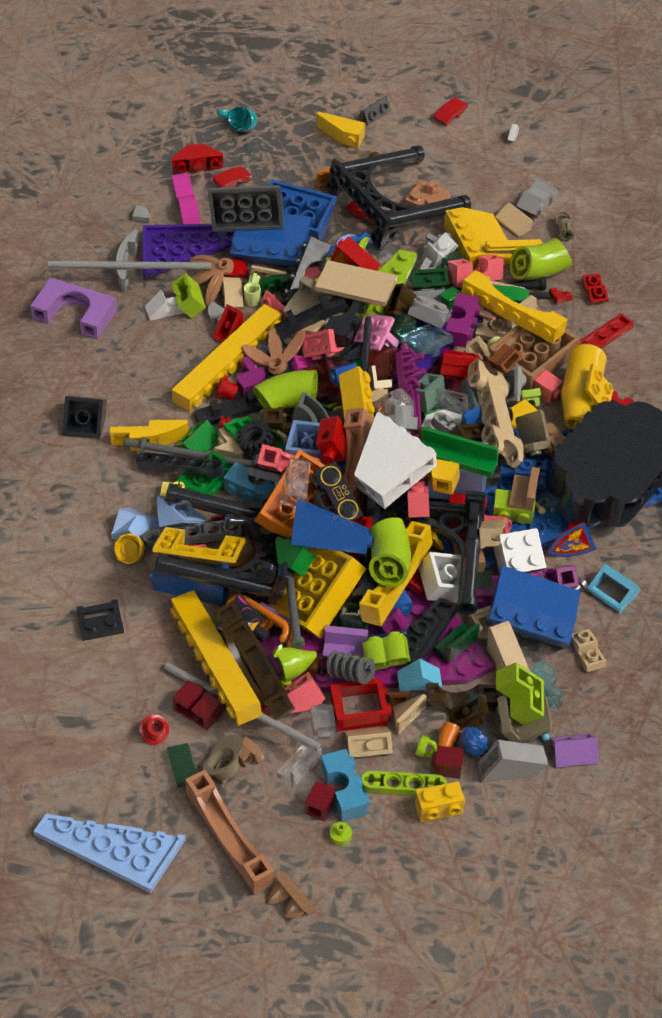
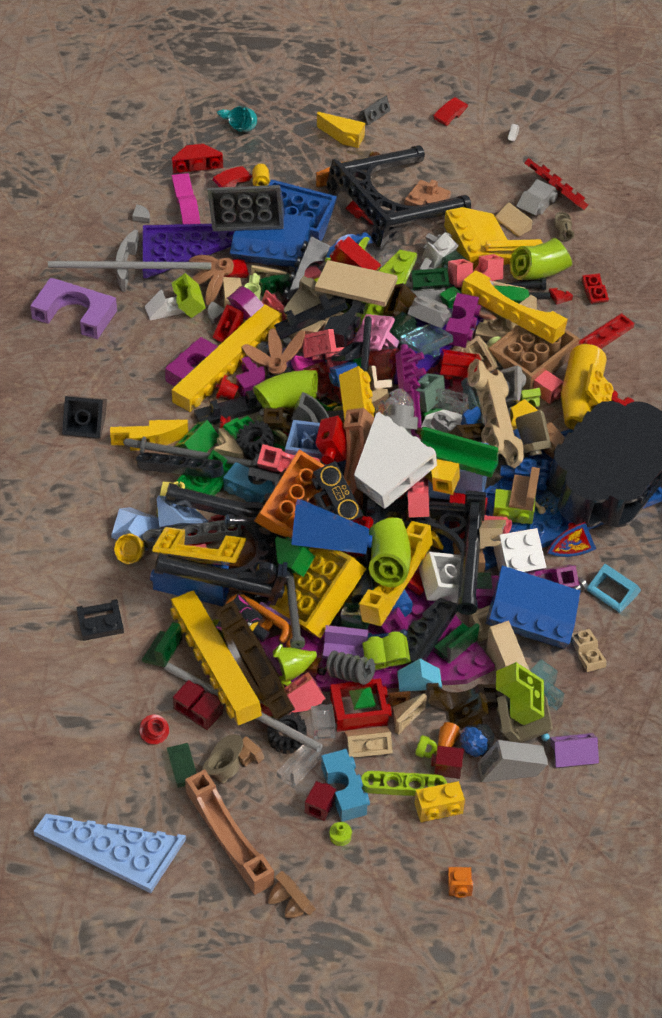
clear slope [280,457,311,508] -> none
dark orange piece [489,344,522,373] -> none
none -> dark green panel [142,622,183,667]
none -> magenta arch [165,337,218,387]
none -> magenta brick [227,286,264,320]
none -> yellow brick [252,164,270,186]
none -> black tyre [267,712,307,754]
none -> green slope [349,687,375,710]
none -> orange bracket [448,867,473,898]
none -> red wing [524,158,589,210]

